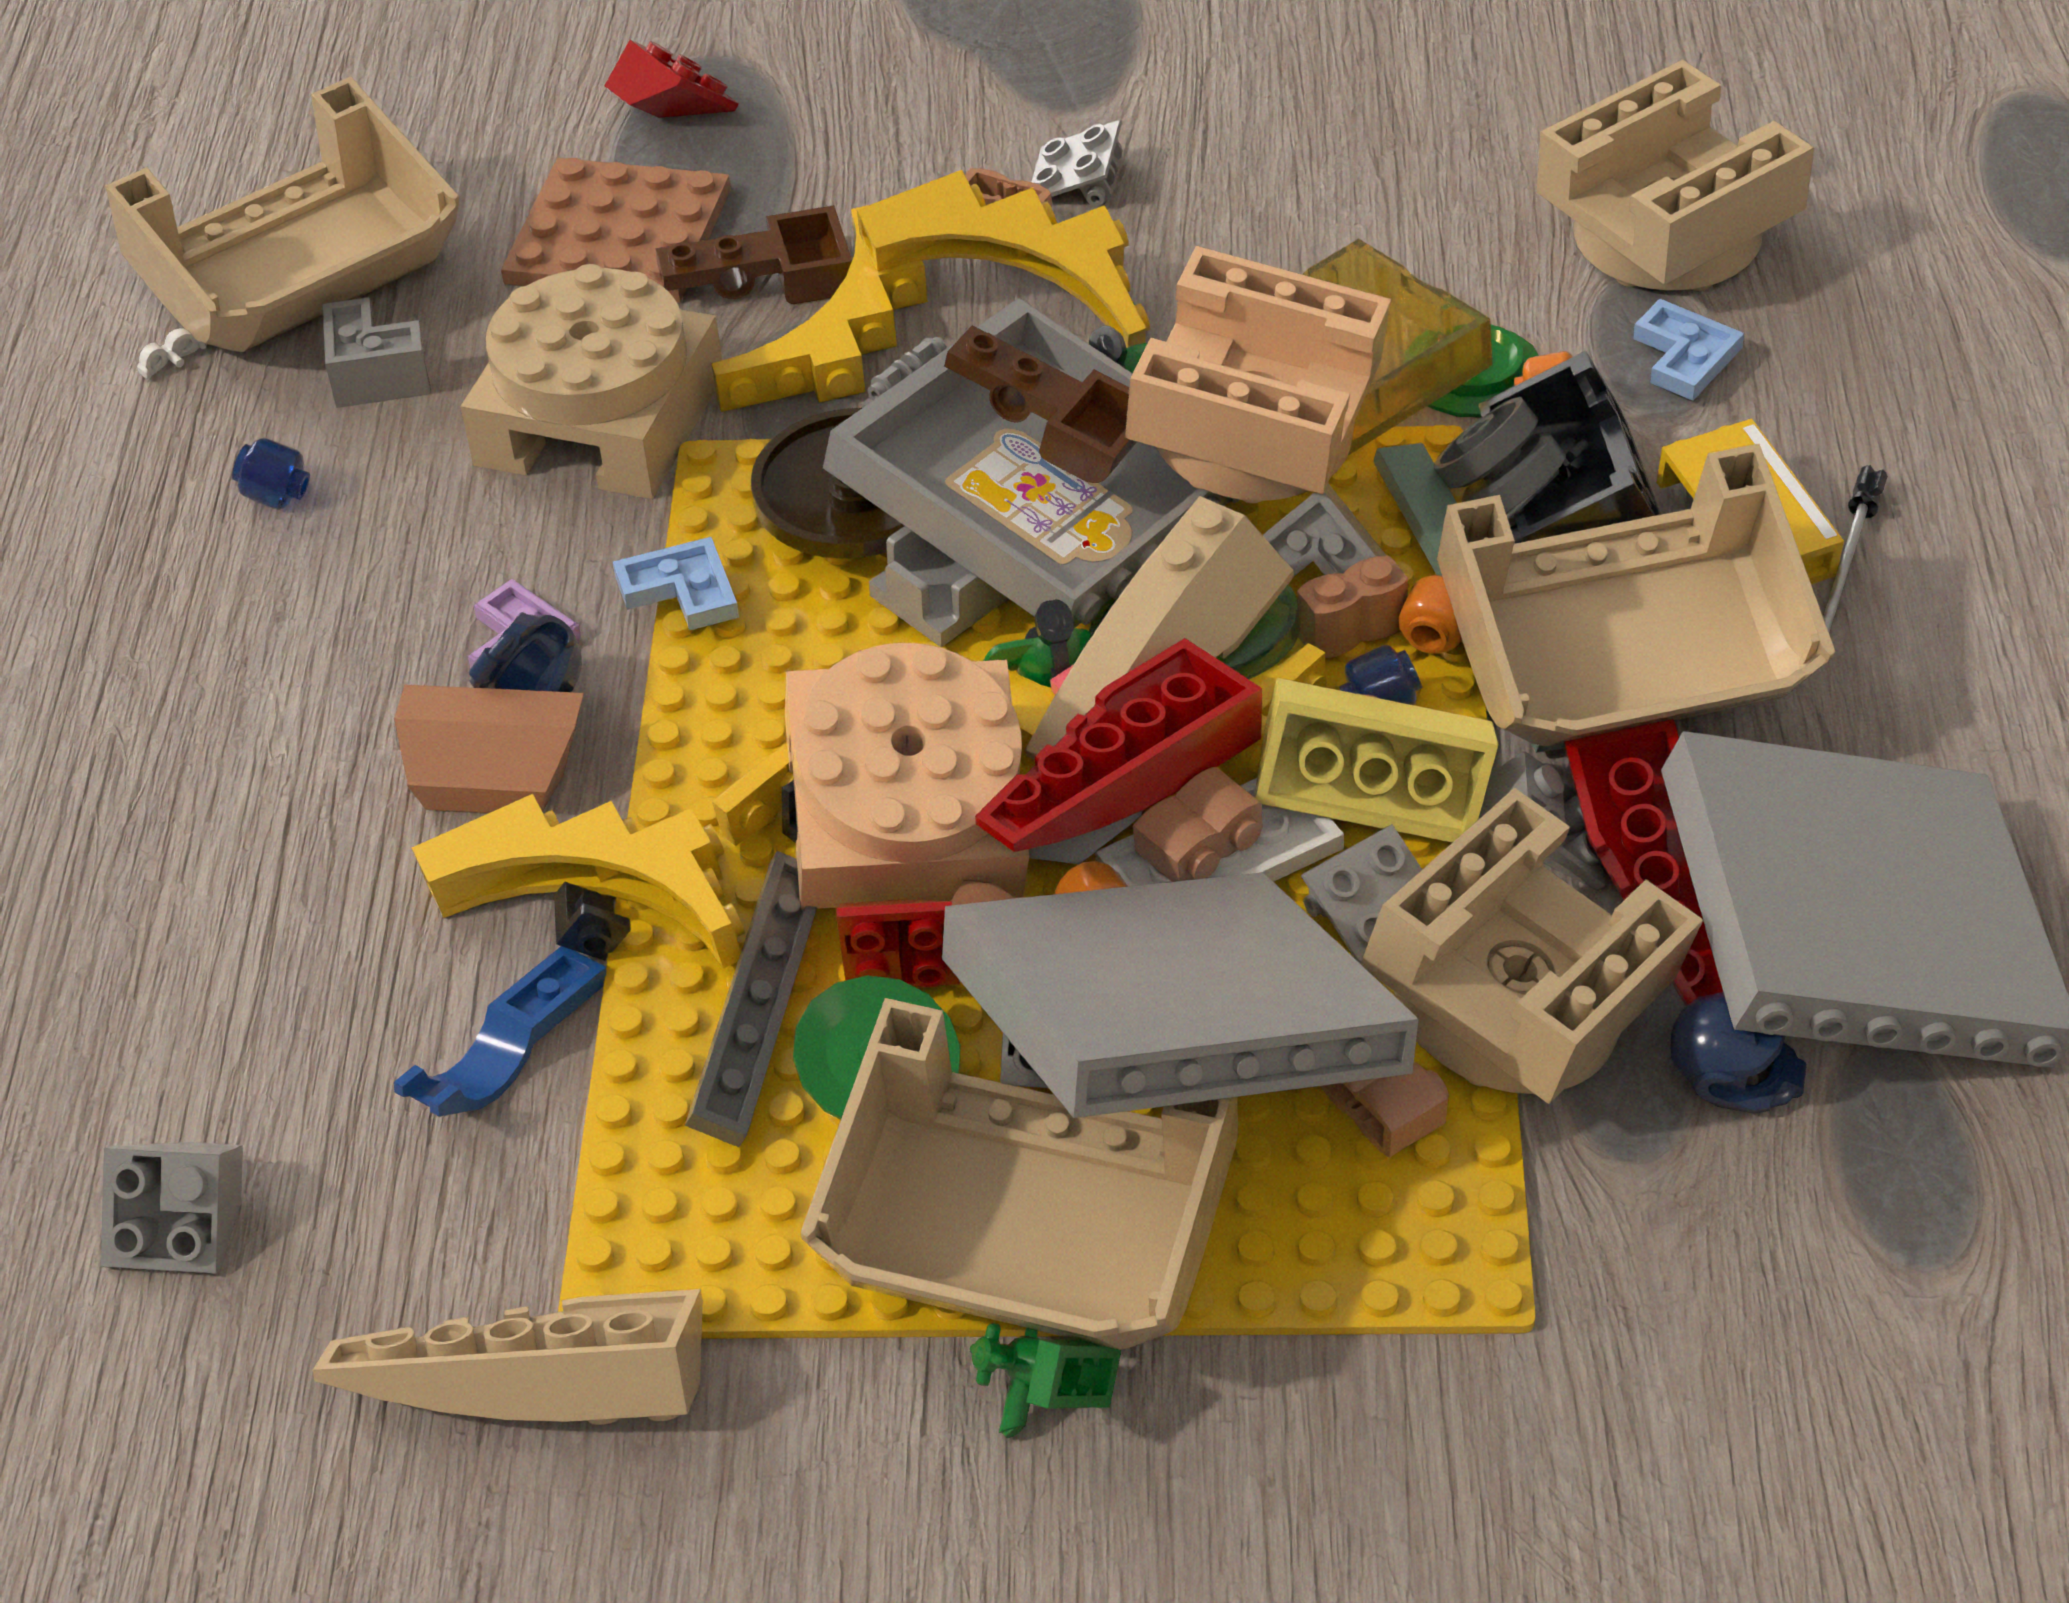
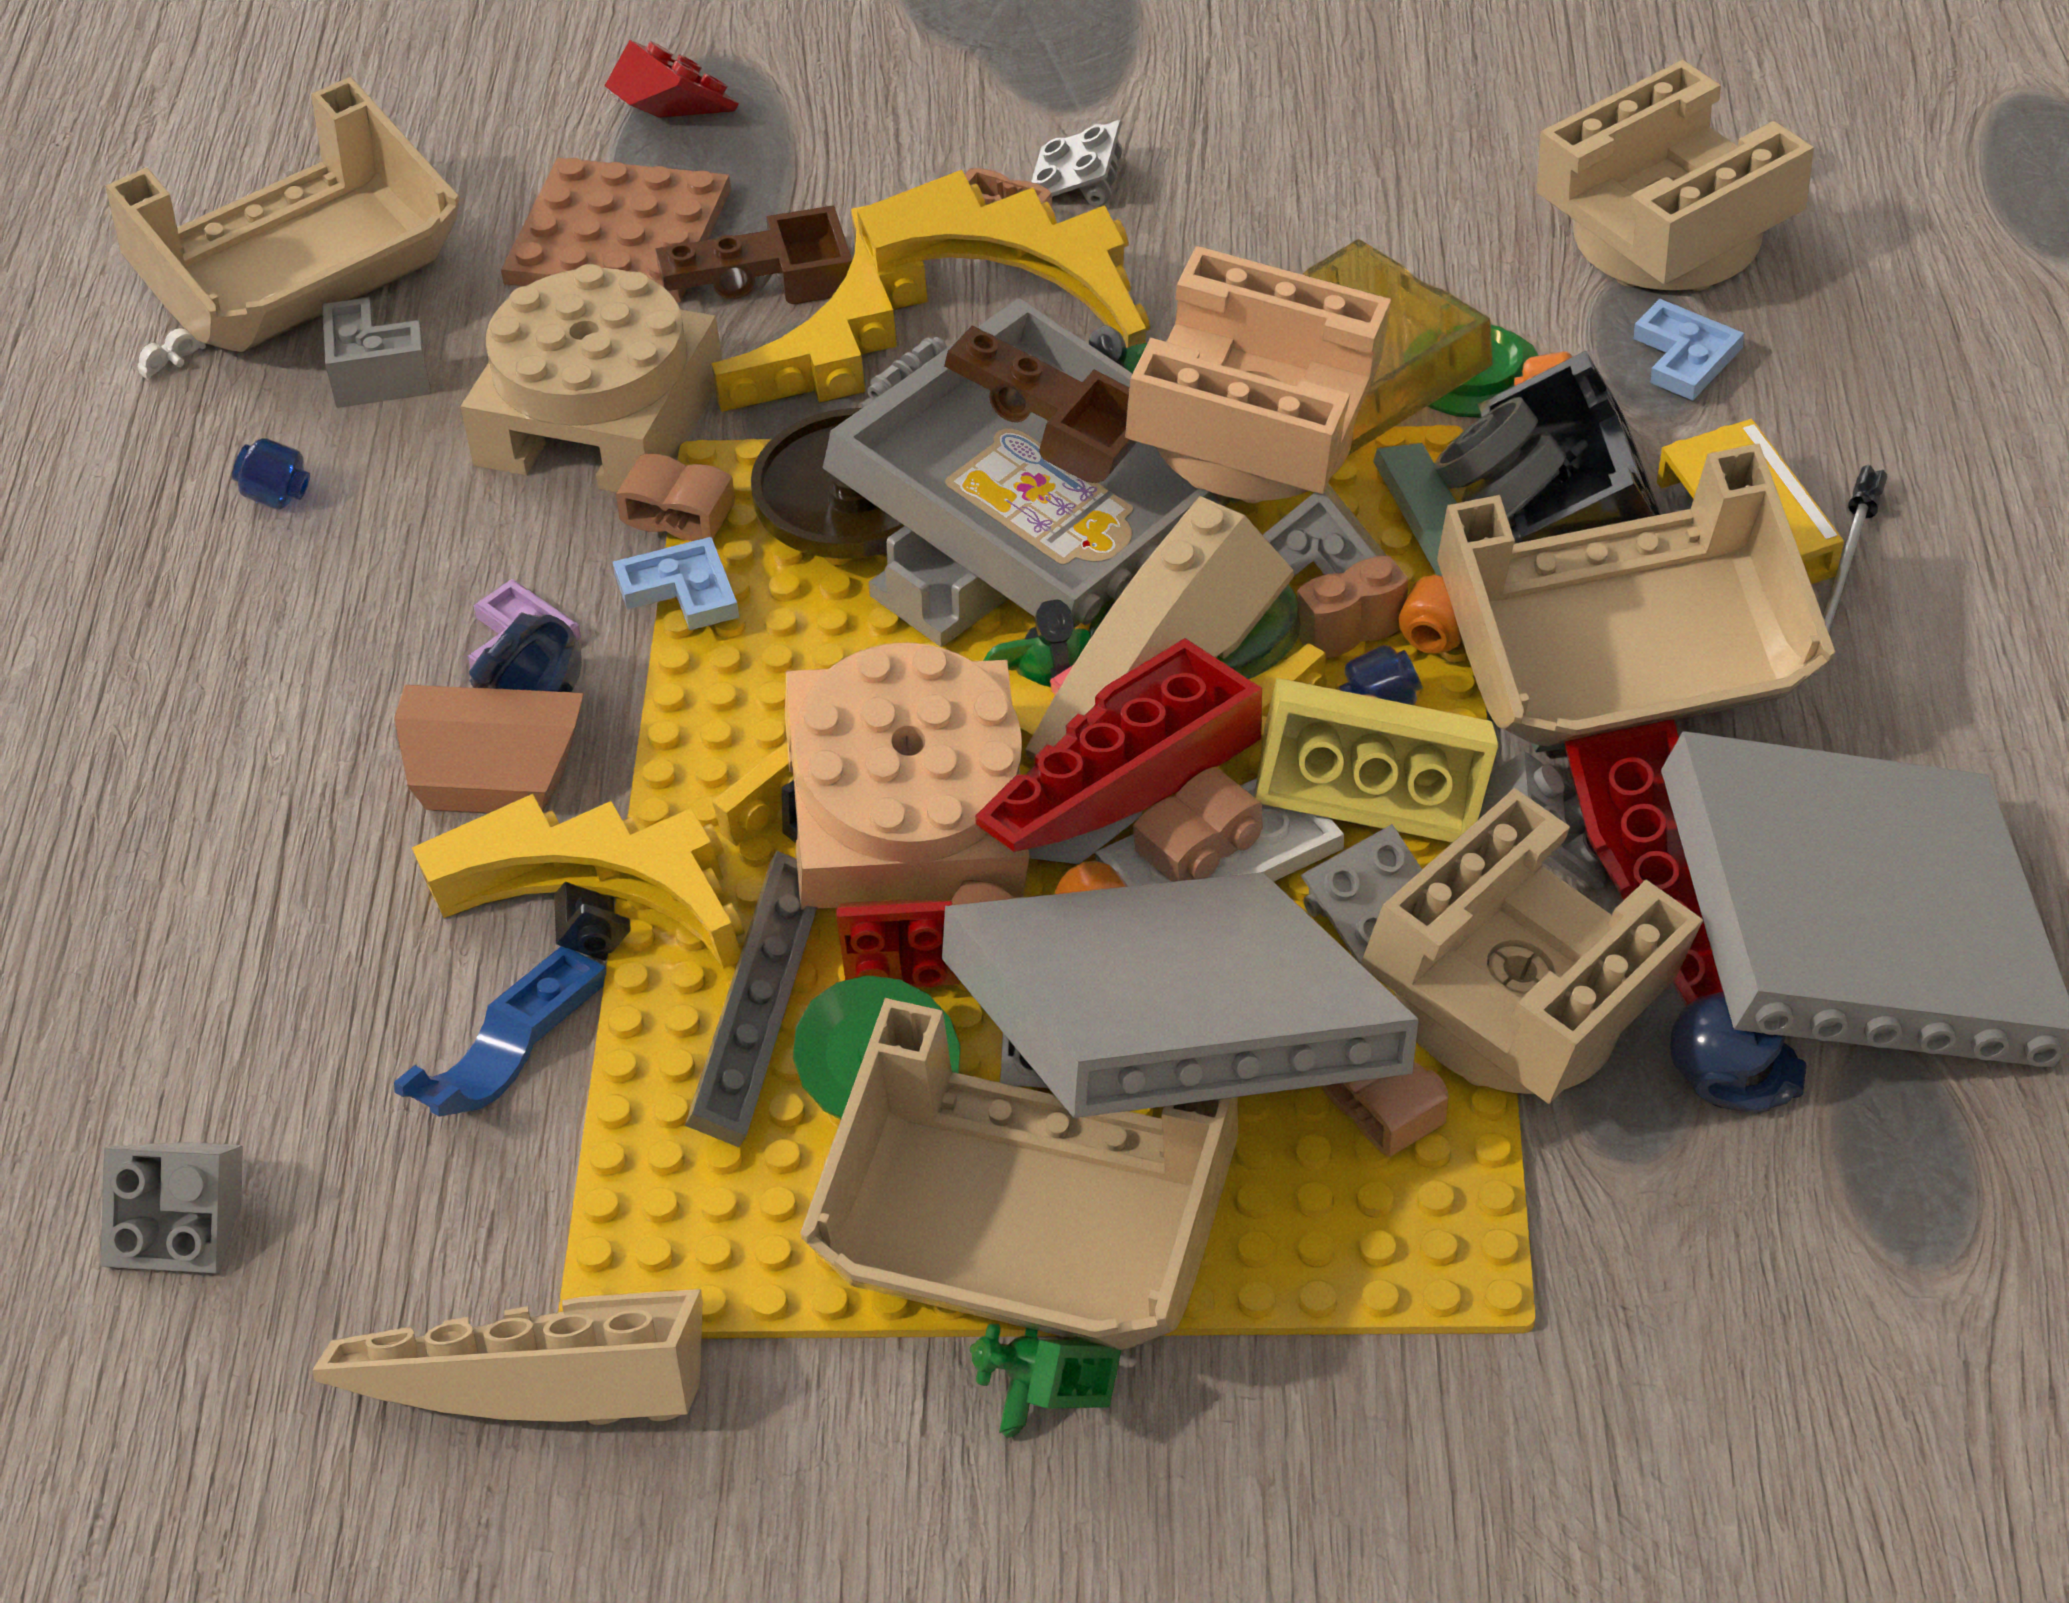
none -> nougat brick [616,454,735,541]

